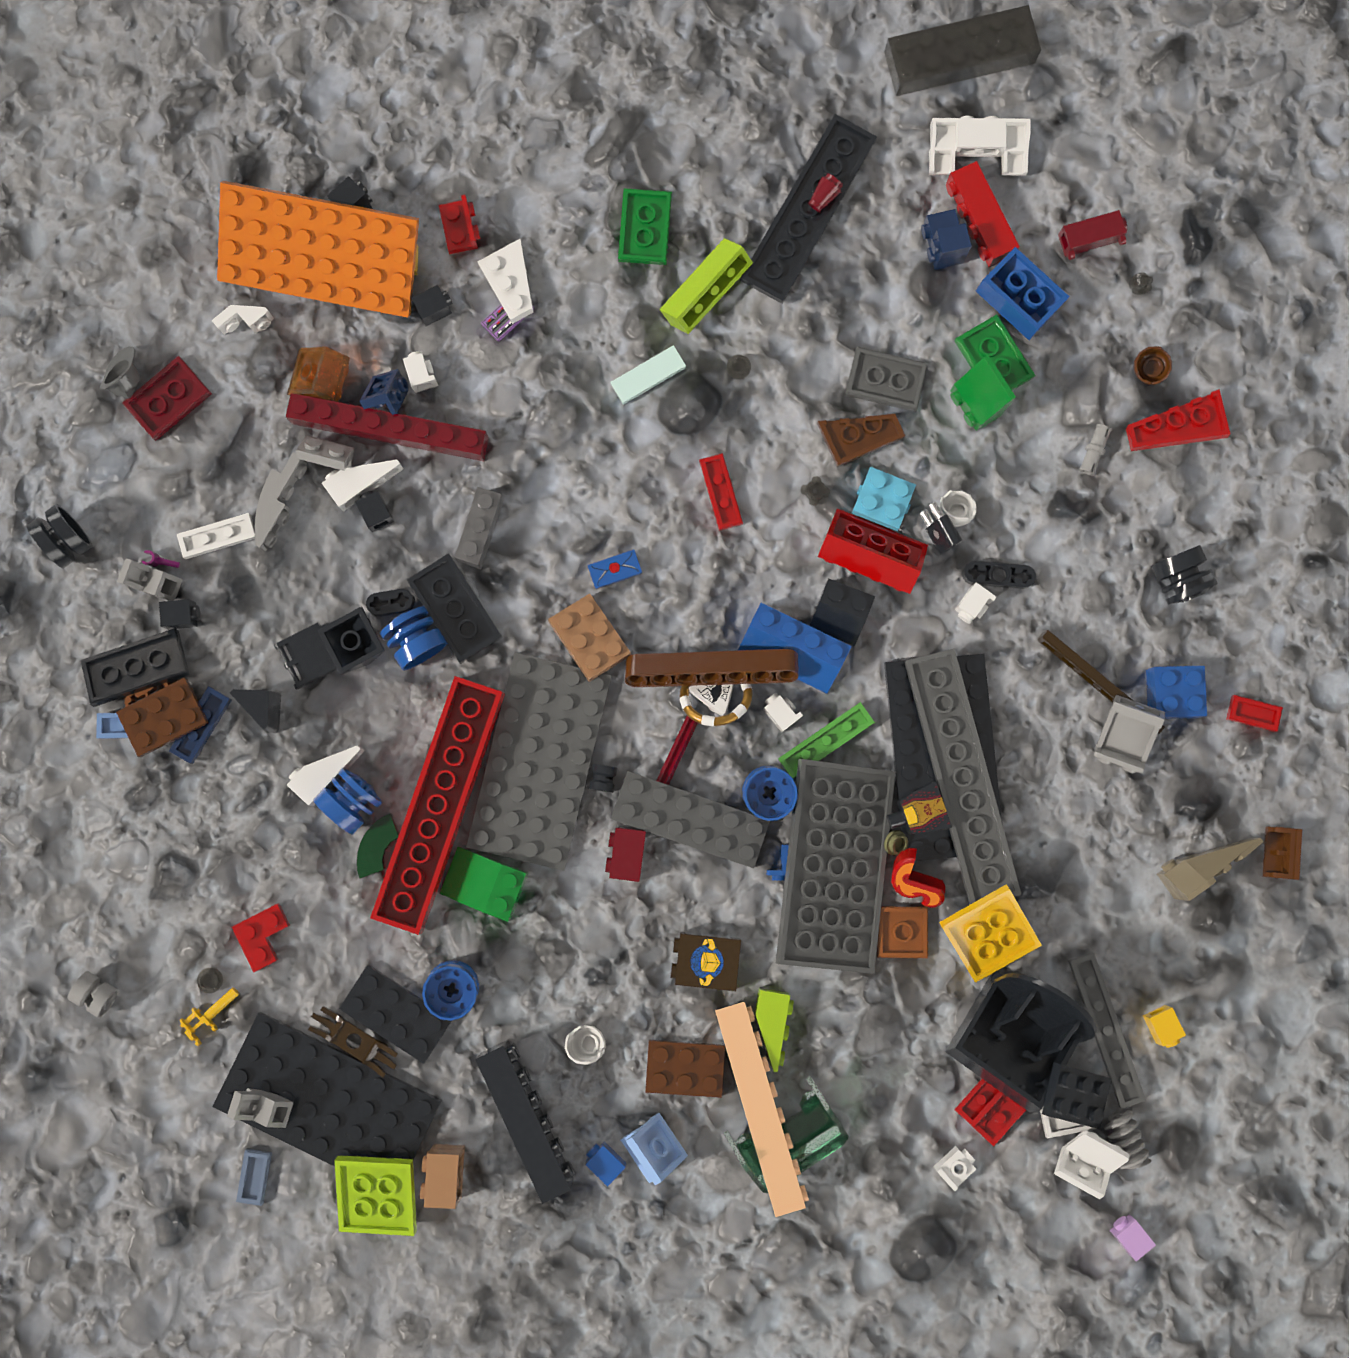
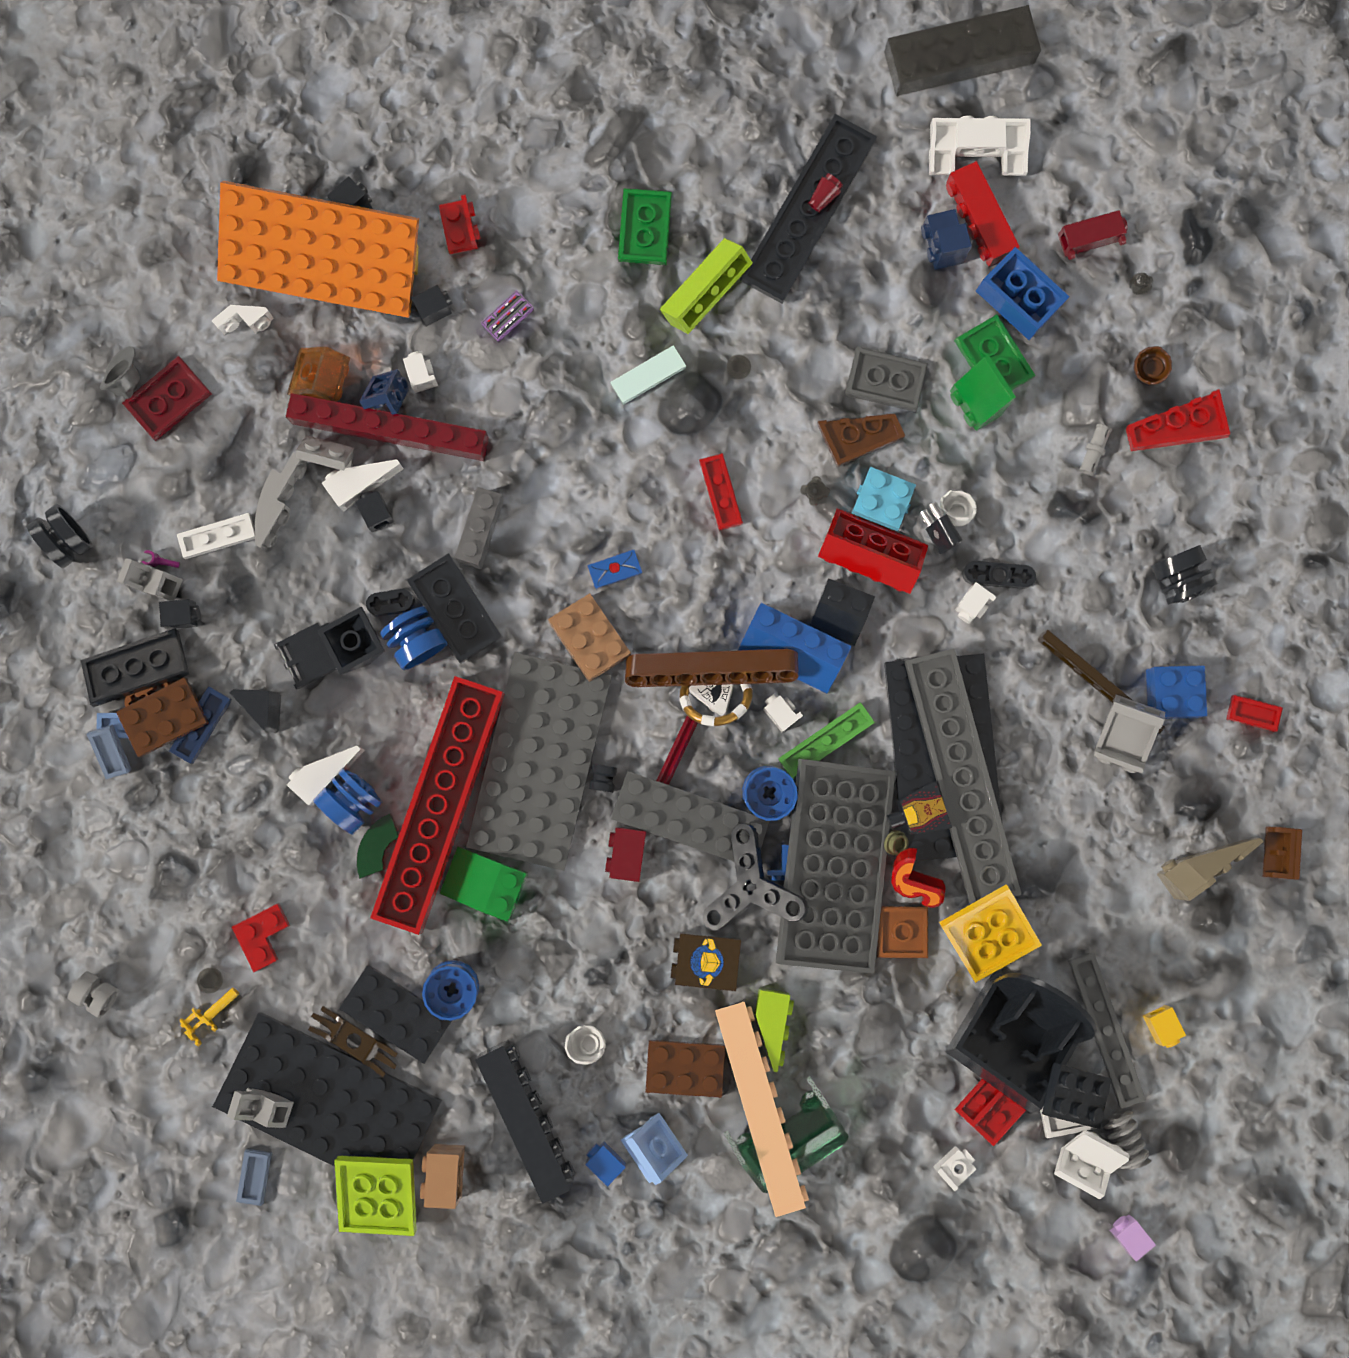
white wing [477,239,534,324] -> none
none -> sand blue tile [87,724,132,779]
none -> piece [703,823,809,931]

